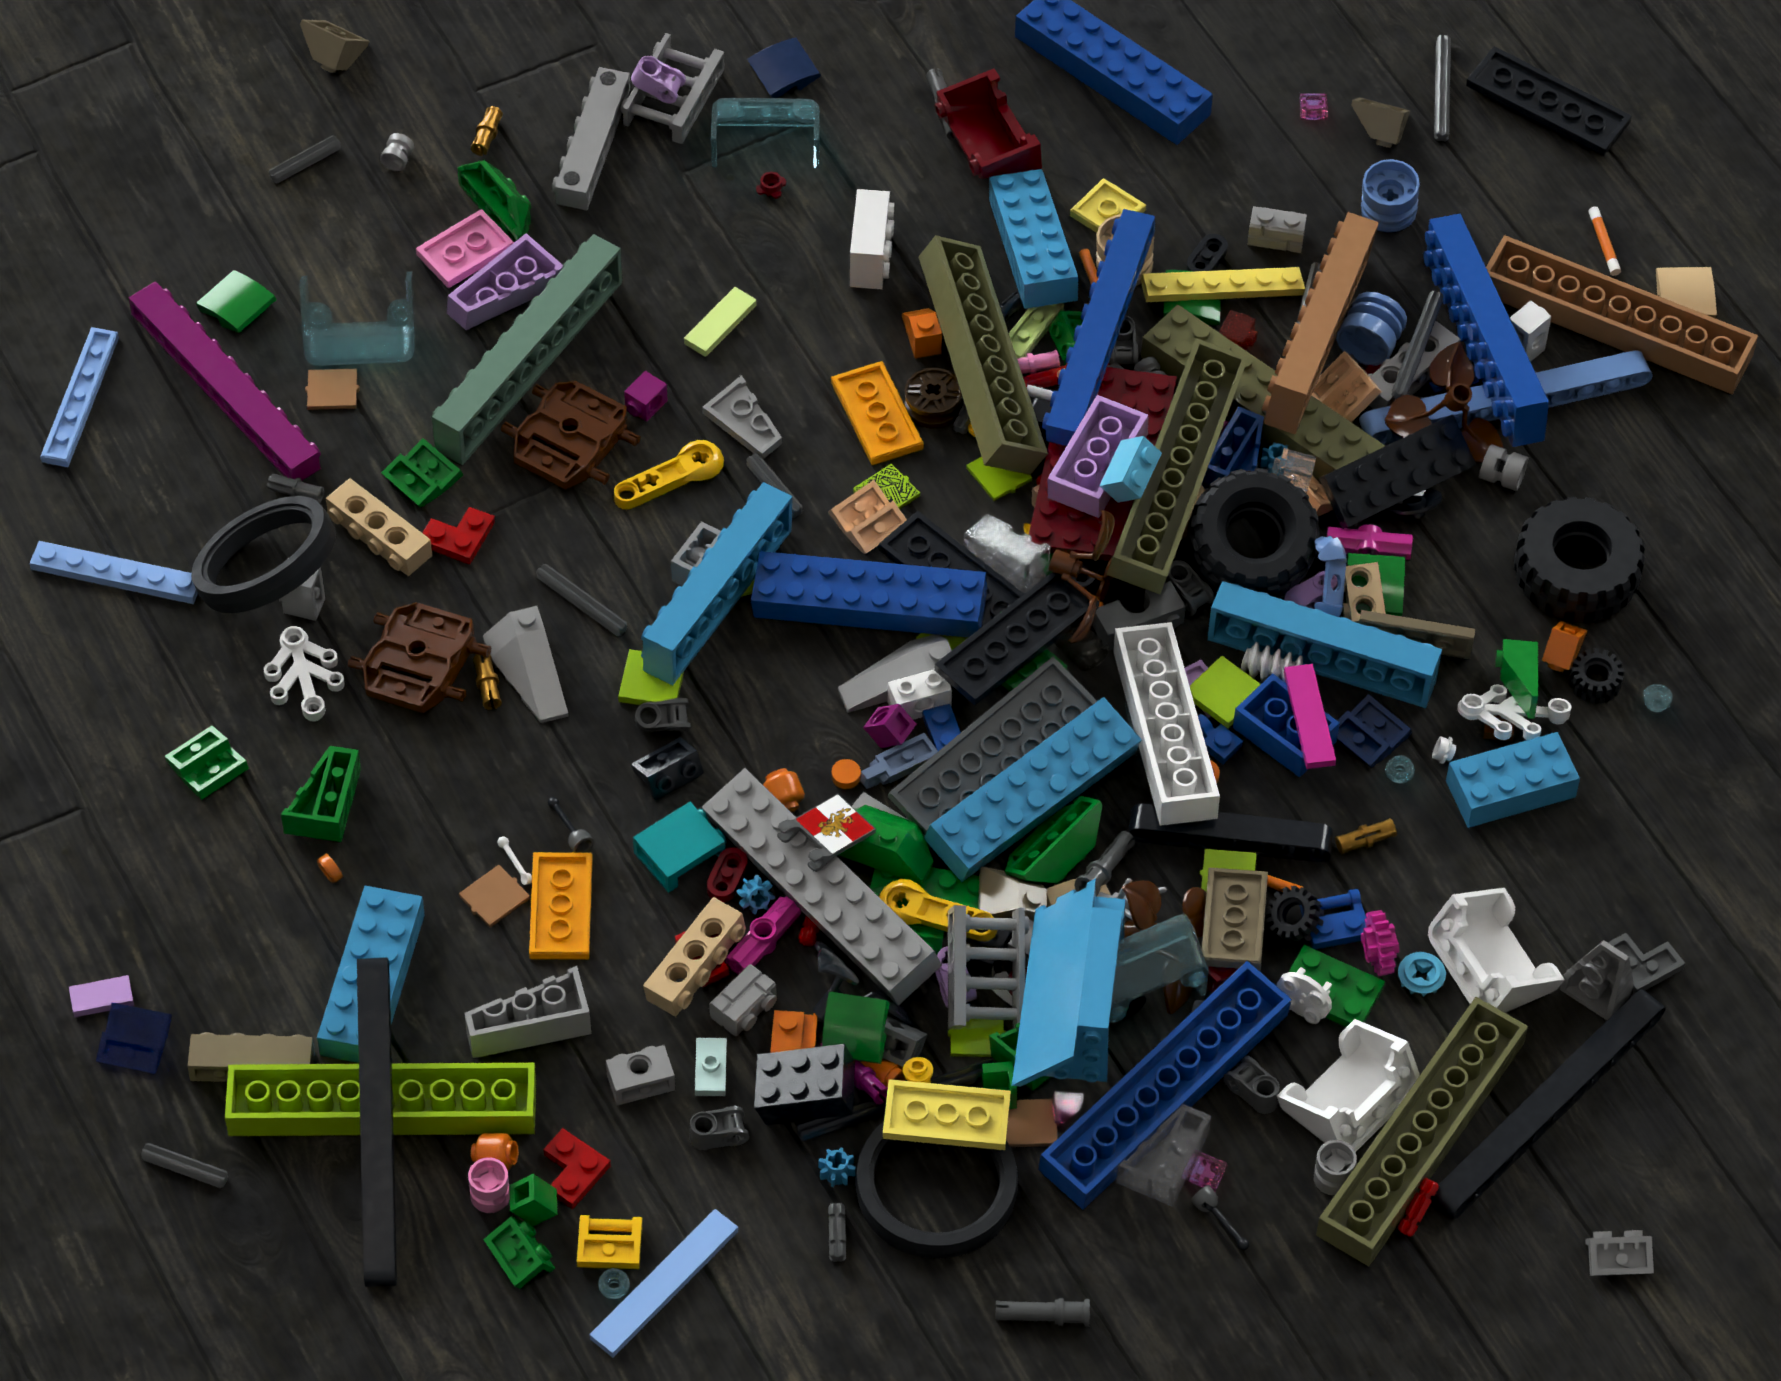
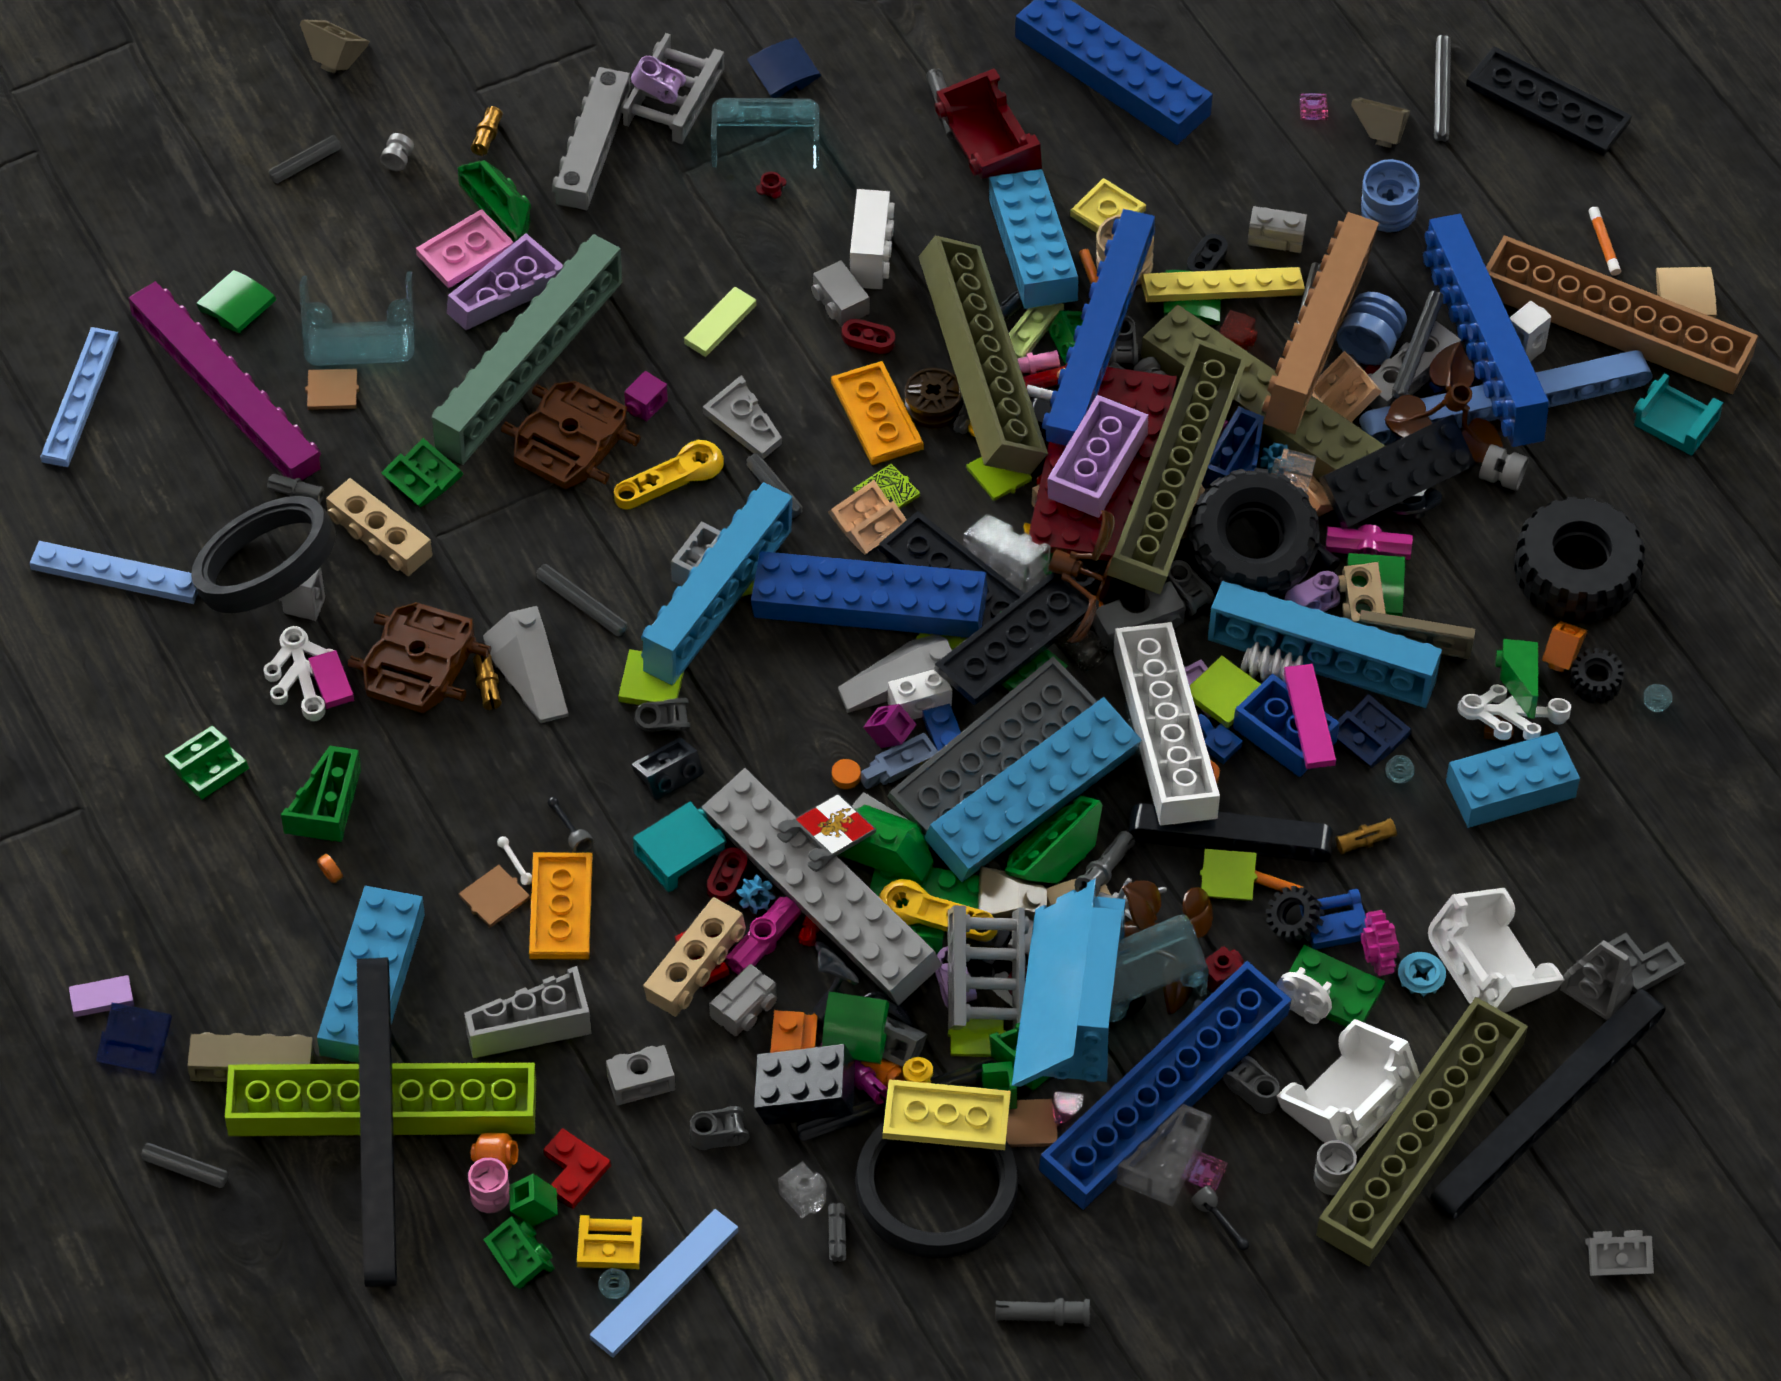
red plate [423,507,495,564] -> none
light aqua plate [695,1038,727,1096] -> none
orange head [763,768,805,812] -> none
dark azure gear [818,1147,856,1187] -> none
orange slope [902,308,942,359] -> none
medium azure brick [1099,436,1162,503] -> none
dark tan tile [1201,868,1268,970] -> none
medium blue piece [1314,536,1347,617] -> none
red axle [1398,1178,1439,1236] -> none
white plate [1432,736,1456,764] -> none
none -> dark pink tile [308,650,354,709]
none -> clear brick [779,1161,827,1218]
none -> light grey brick [811,260,870,327]
none -> dark red plate [842,319,895,354]
none -> teal panel [1634,373,1723,456]

